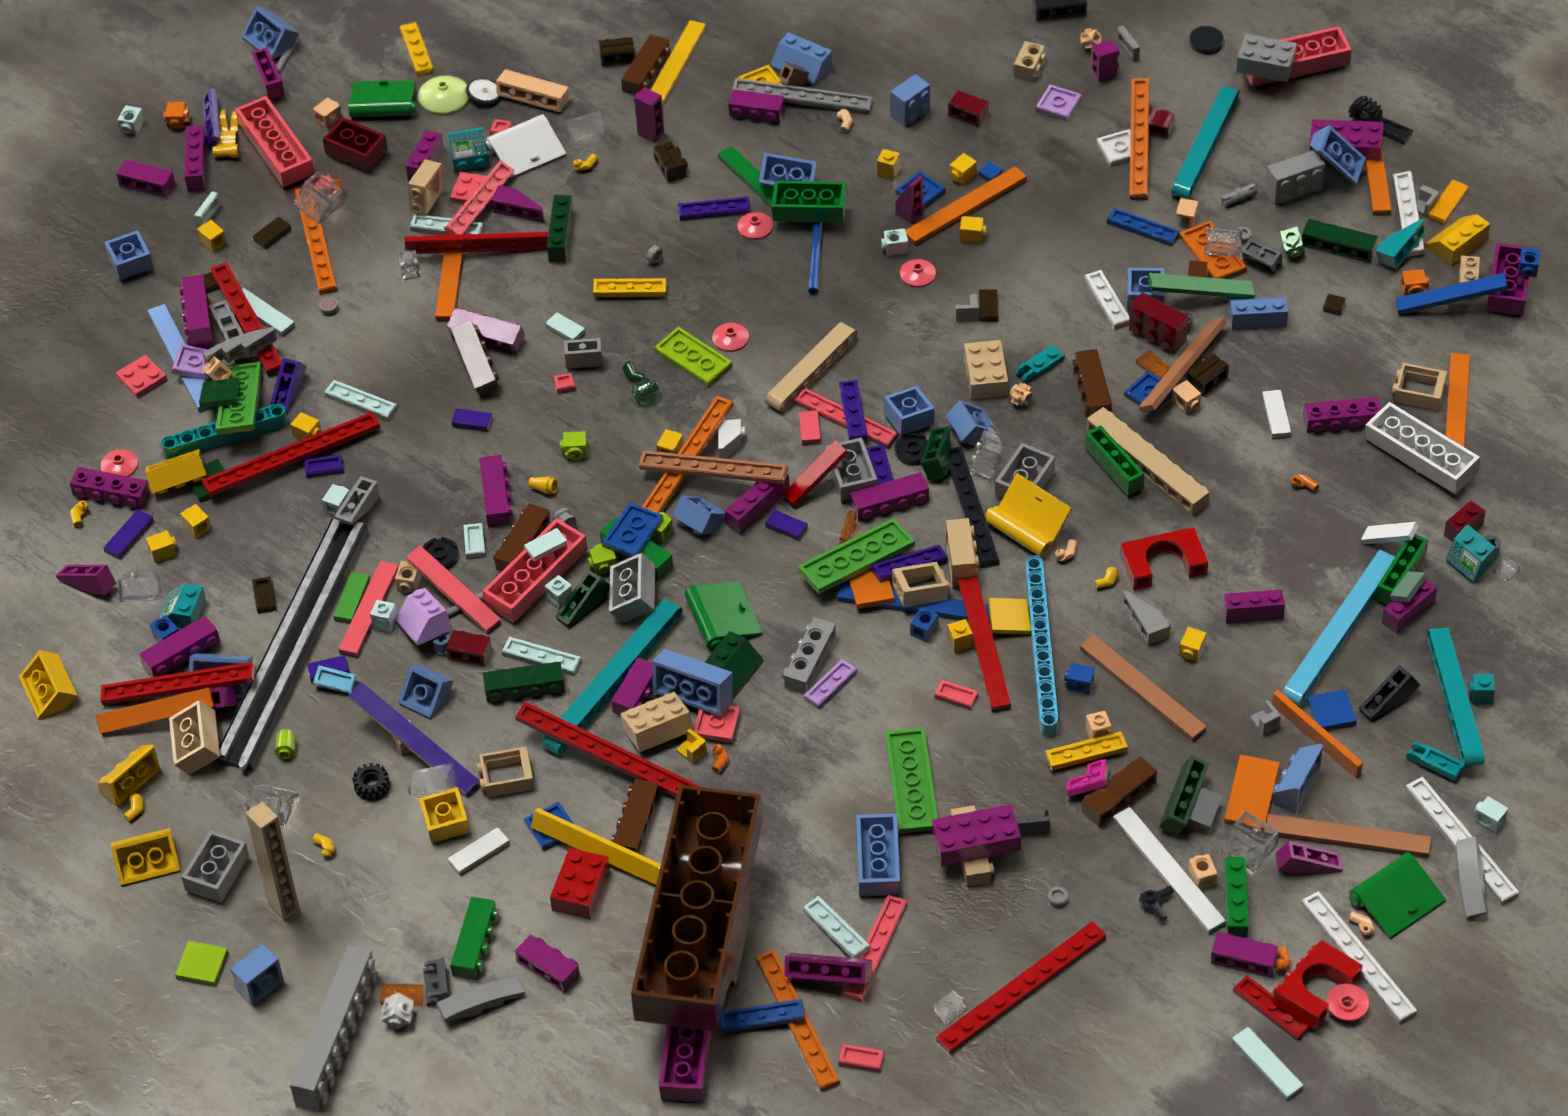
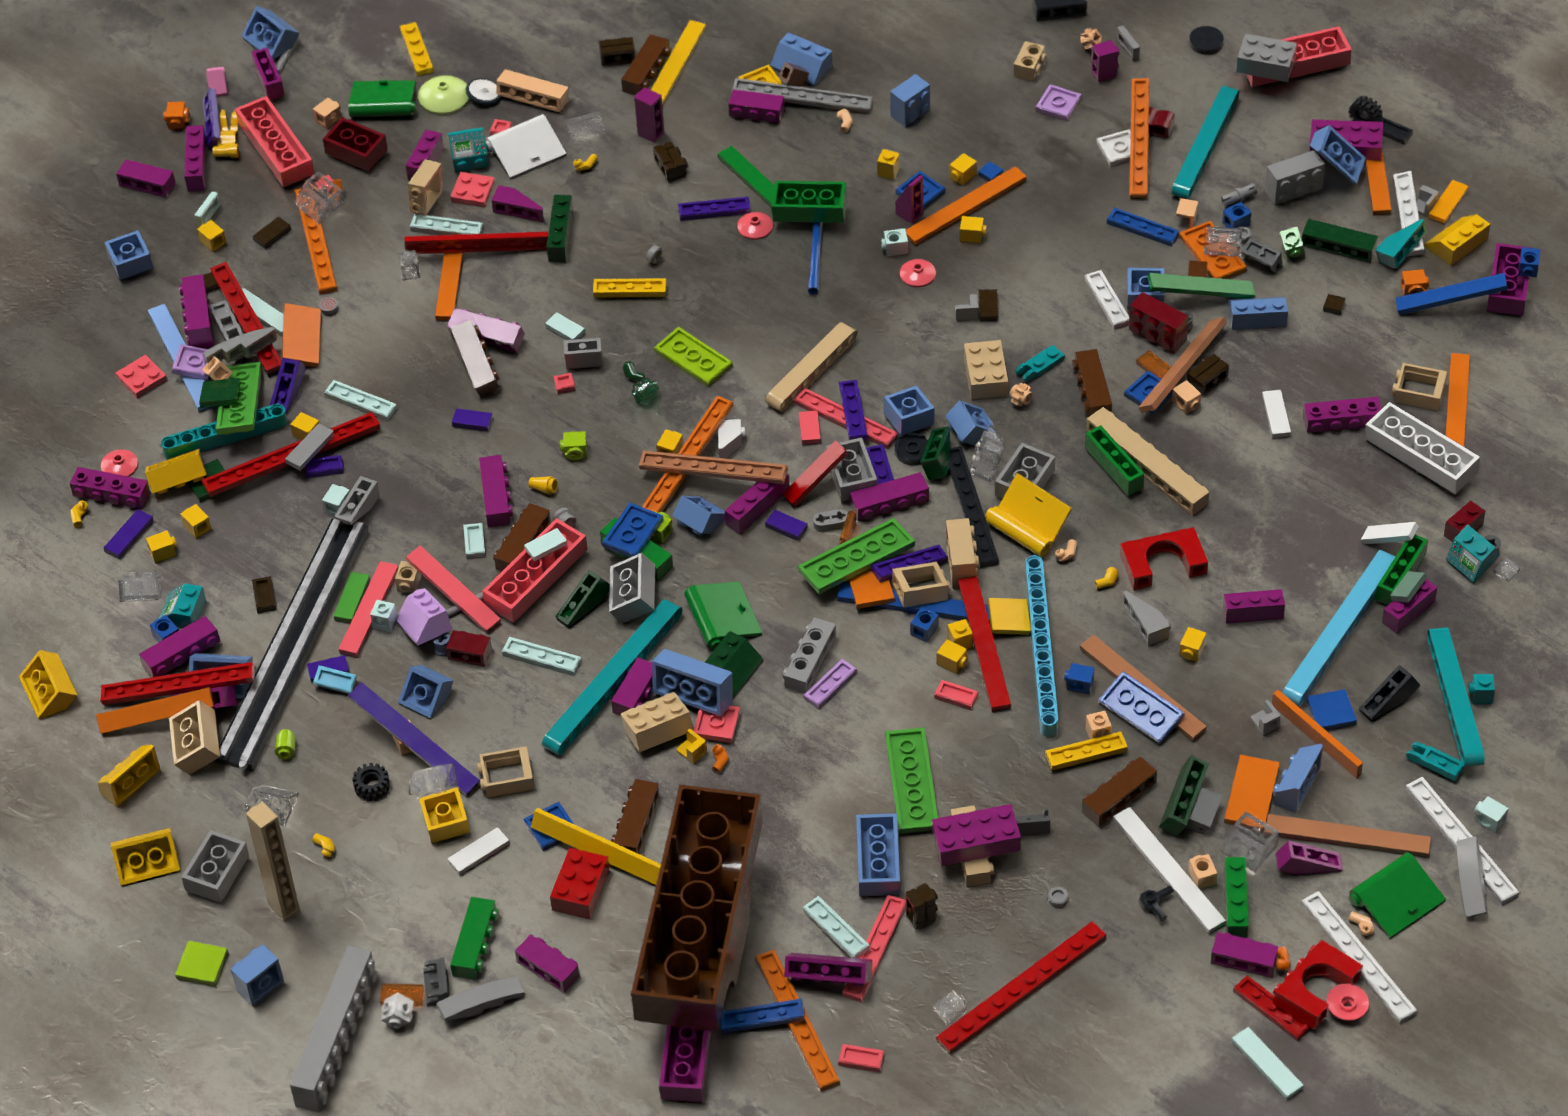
magenta slope [56,565,117,595] -> none
light aqua brick [118,105,144,135] -> none
yellow arm [123,794,143,822] -> none
black tile [423,537,459,569] -> none
coral tile [444,160,515,235] -> none
dark green brick [483,661,565,702] -> none
red plate [515,701,700,798] -> none
light aqua brick [544,575,573,610] -> none
lime brick [587,544,617,575] -> none
coral dish [712,323,749,352] -> none
medium blue slope [759,152,816,187] -> none
dark red brick [948,90,989,127] -> none
dark pink tile [1066,759,1109,797] -> none
orange arm [1290,474,1320,492] -> none
tan brick [1458,255,1480,299] -> none
none -> bright pink slope [206,67,228,97]
none -> orange tile [281,303,321,367]
none -> light grey tile [285,423,334,471]
none -> light grey beam [813,509,849,531]
none -> dark brown brick [906,883,938,930]
none -> yellow brick [936,639,968,674]
none -> tile [1098,671,1185,744]
none -> blue brick [1222,202,1252,234]

